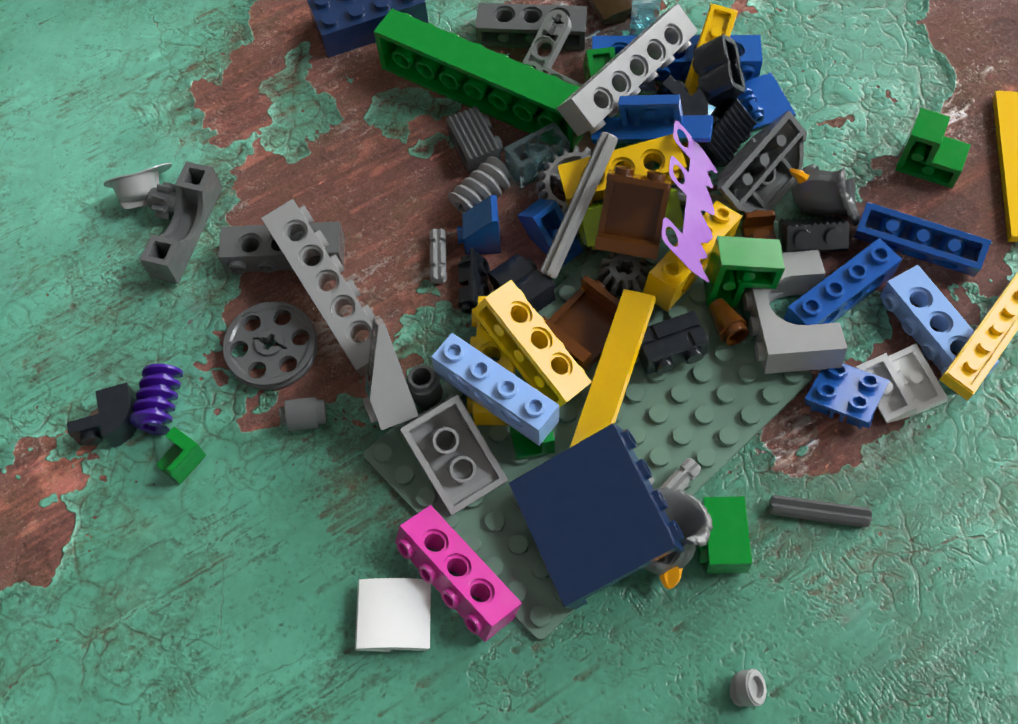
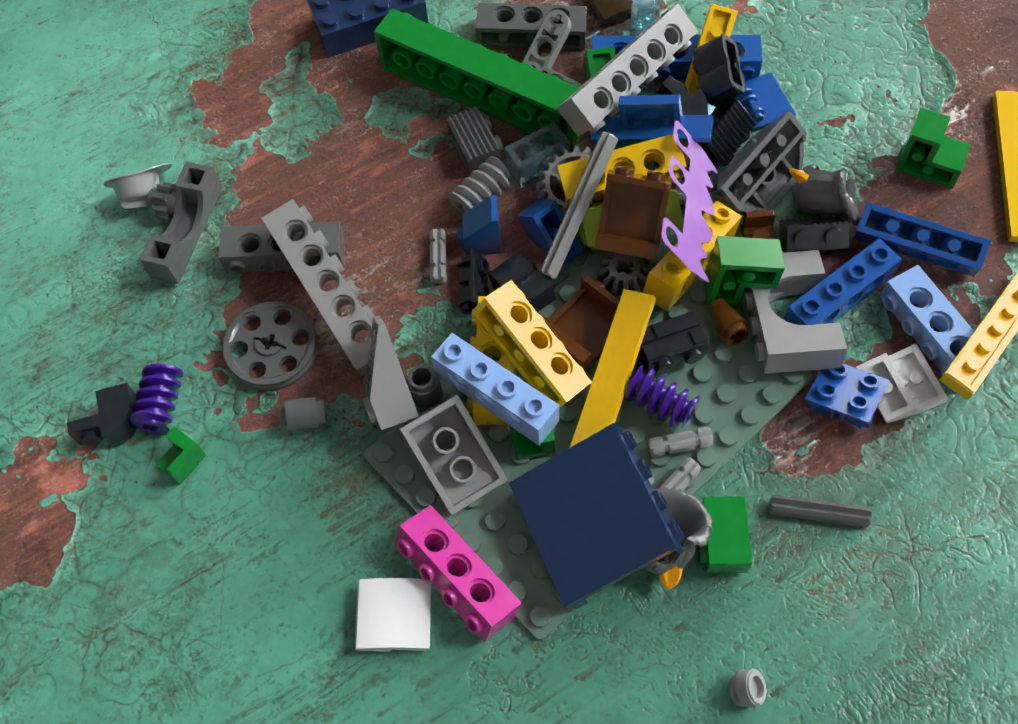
none -> dark purple piece [625,365,700,429]
none -> light grey axle [648,427,713,458]

